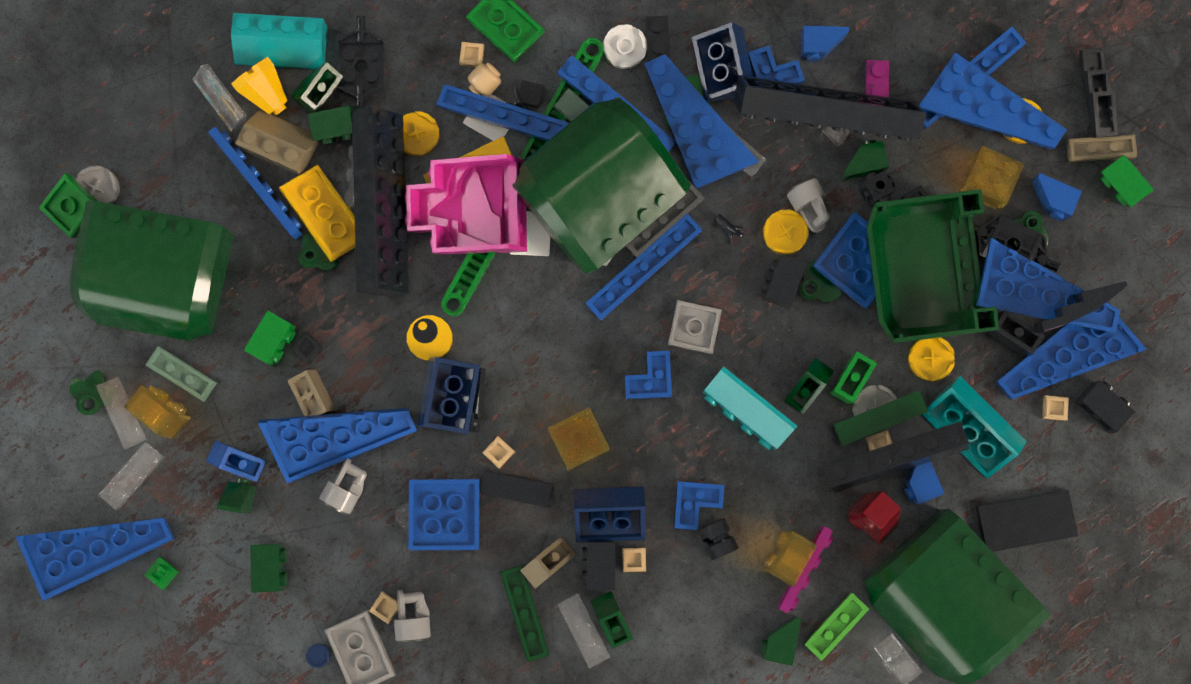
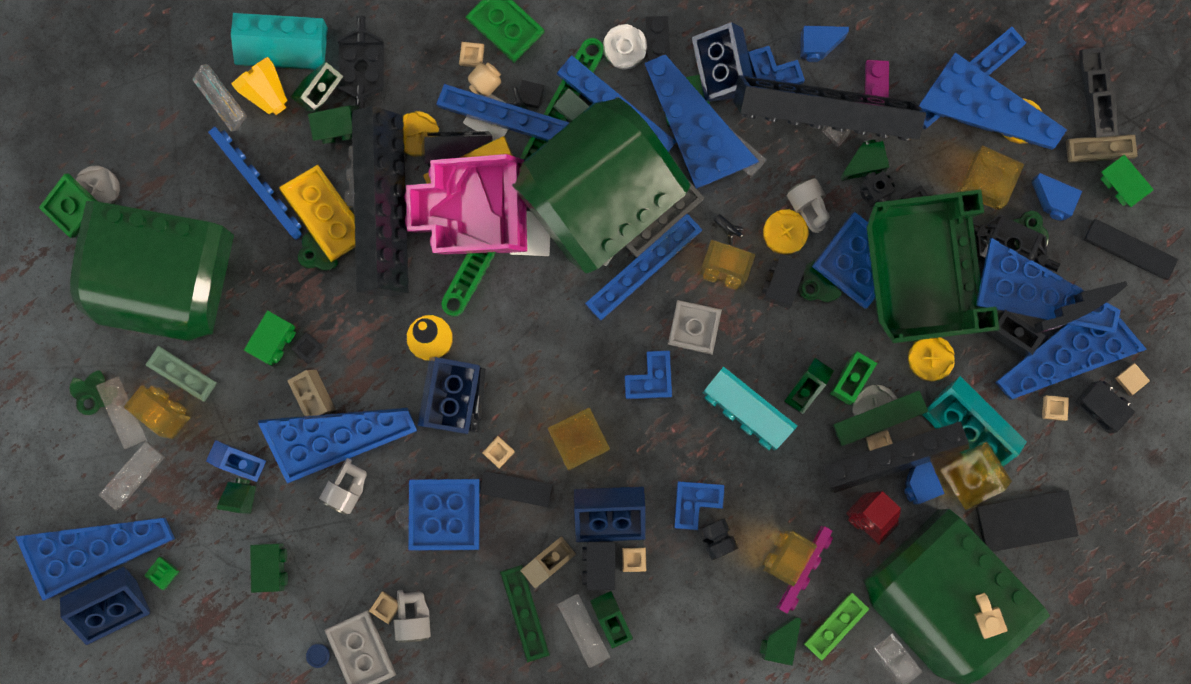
dark tan slope [235,110,320,176] -> none
none -> dark blue slope [60,566,150,645]
none -> black slope [421,131,493,167]
none -> clear yellow brick [699,240,756,290]
none -> clear yellow brick [941,441,1012,510]
none -> tan plate [974,593,1008,639]
none -> black tile [1084,219,1178,280]
none -> tan tile [1115,363,1150,396]

